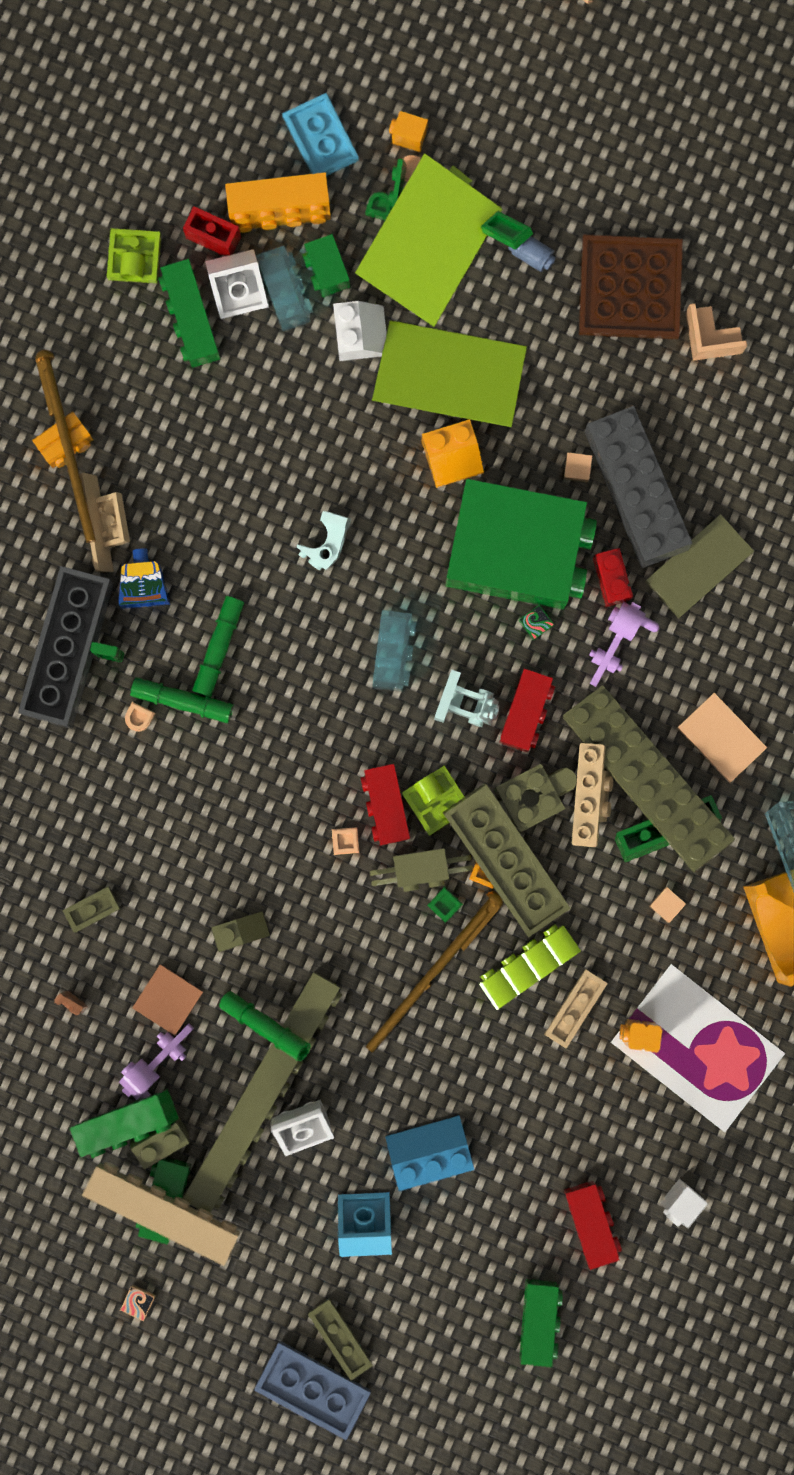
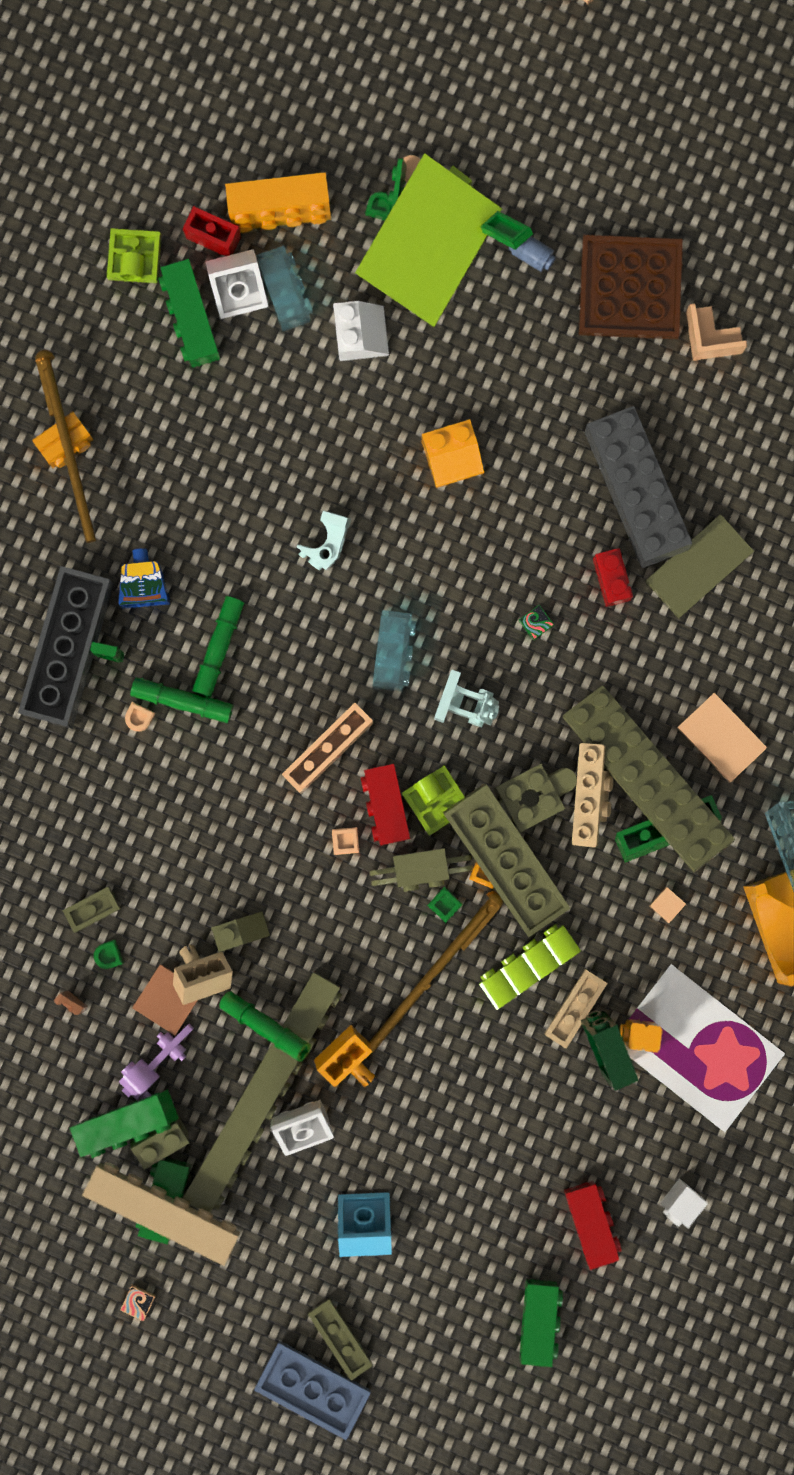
tan bracket [80,473,130,573] -> none
medium azure tile [282,93,359,176] -> none
green brick [302,234,350,298] -> none
lime sticker [372,321,527,427] -> none
dark azure slope [385,1115,474,1191] -> none
light orange brick [389,111,428,152] -> none
green brick [445,479,597,610] -> none
red brick [499,669,555,752] -> none
light nougat tile [564,452,592,482] -> none
lavender piece [589,601,659,687] -> none
none -> green tile [94,939,124,969]
none -> tan brick [173,944,233,1005]
none -> light nougat brick [282,703,373,794]
none -> light orange brick [314,1025,375,1087]
none -> dark green window [581,1011,639,1091]

